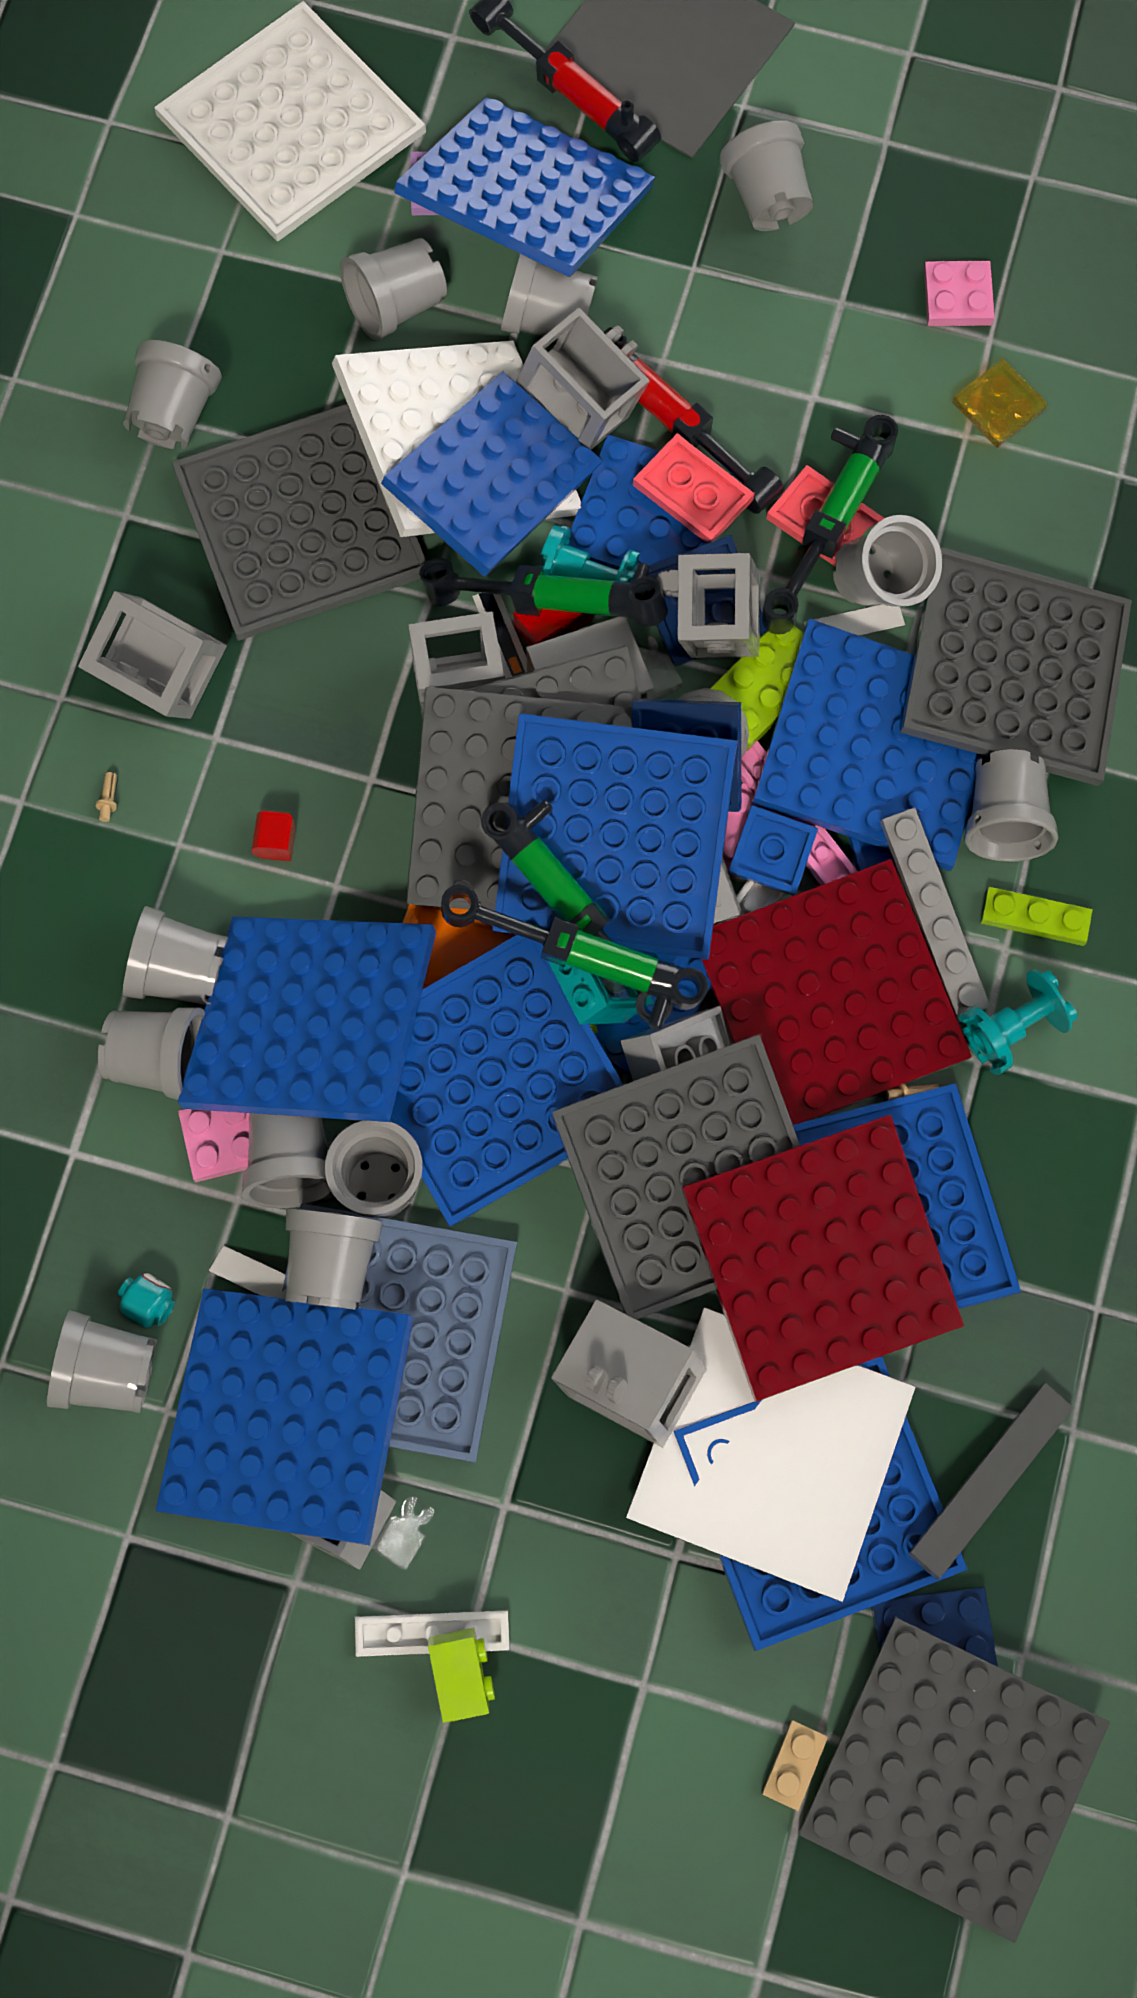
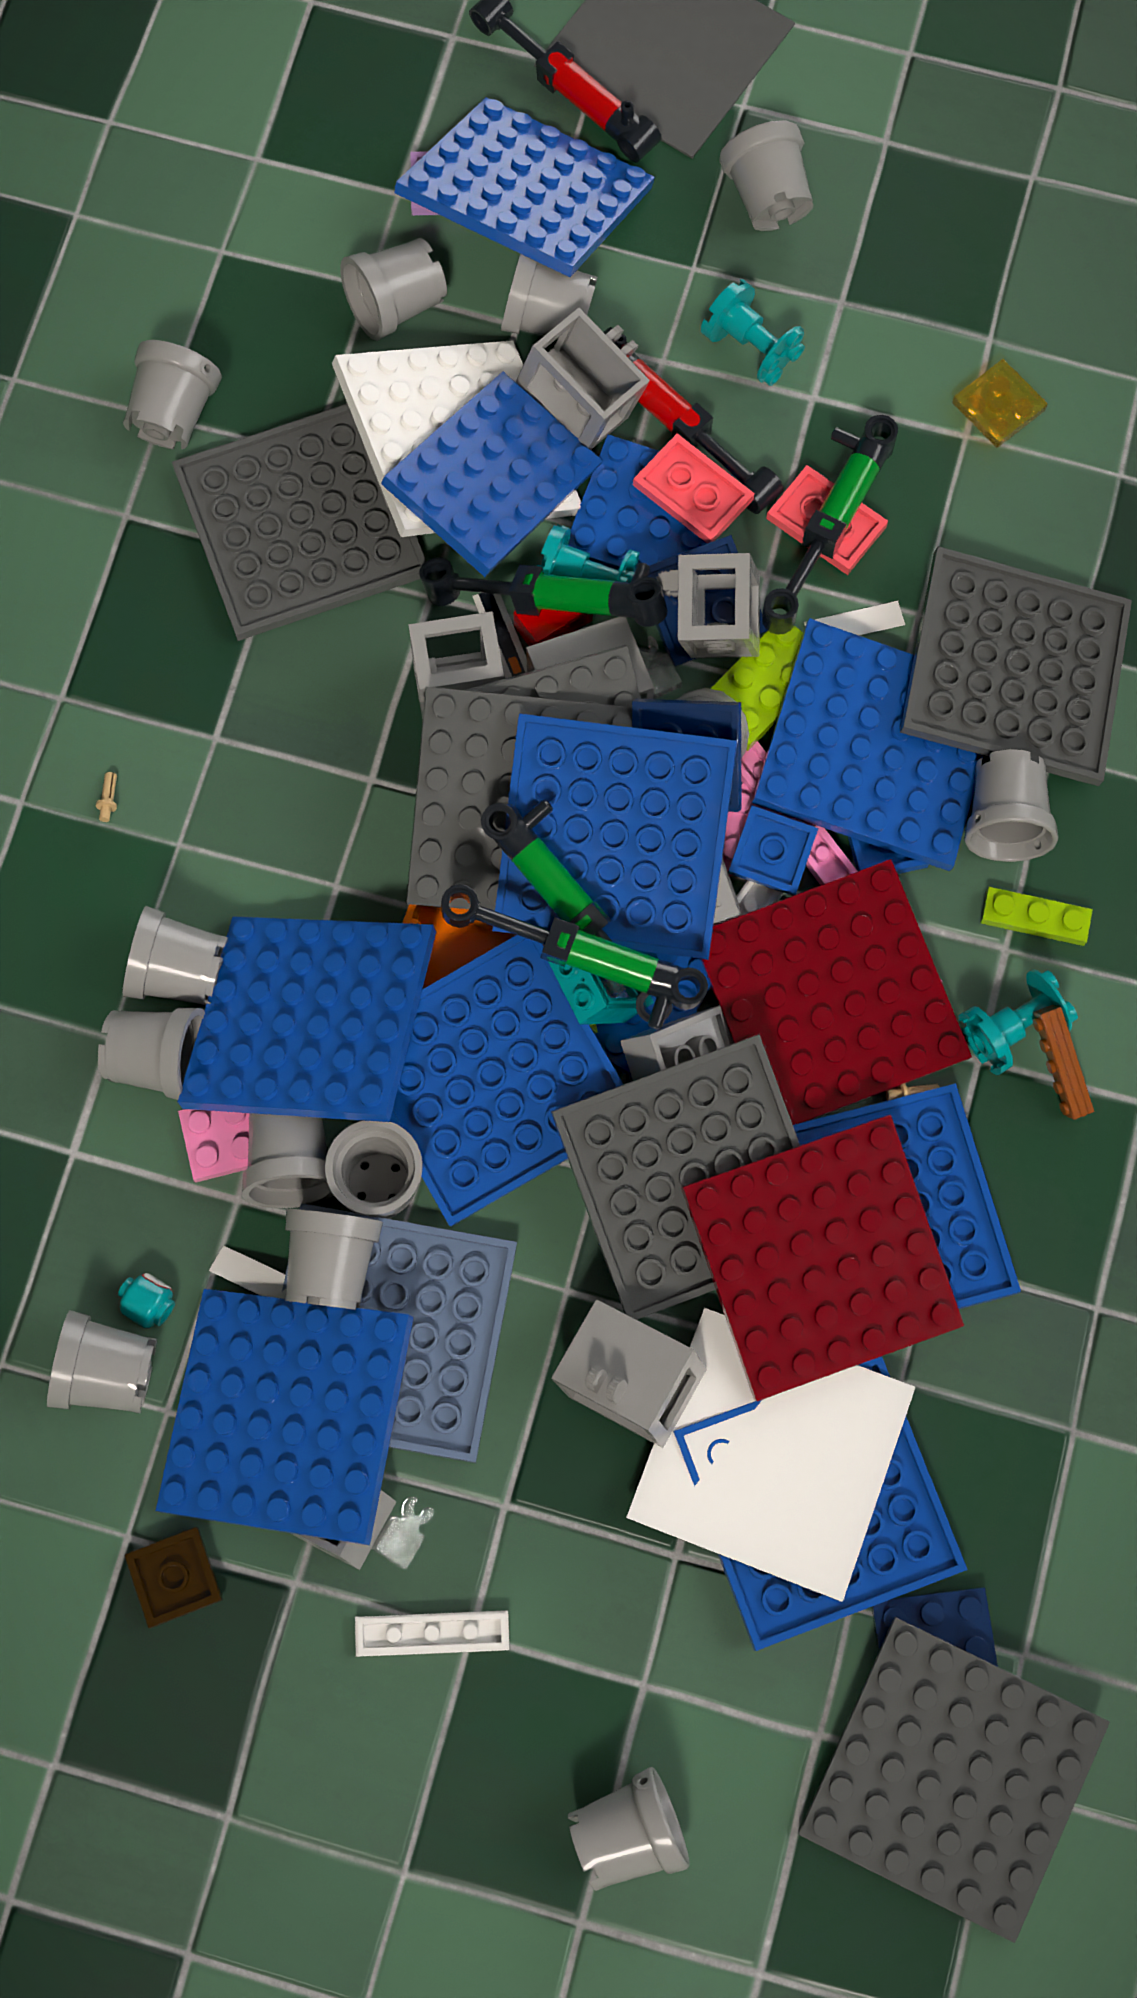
light grey piece [78,591,227,719] -> none
white plate [154,1,426,242] -> none
red piece [251,811,296,861] -> none
lime brick [428,1627,495,1723] -> none
tan plate [761,1720,828,1811] -> none
light grey piece [833,515,942,607] -> none
light grey plate [880,808,990,1019] -> none
dark grey tile [907,1383,1074,1580] -> none
bright pink plate [924,261,995,326] -> none
none -> dark brown plate [124,1527,223,1629]
none -> light grey piece [568,1767,690,1891]
none -> teal piece [701,279,805,386]
none -> dark orange piece [1033,1004,1094,1120]

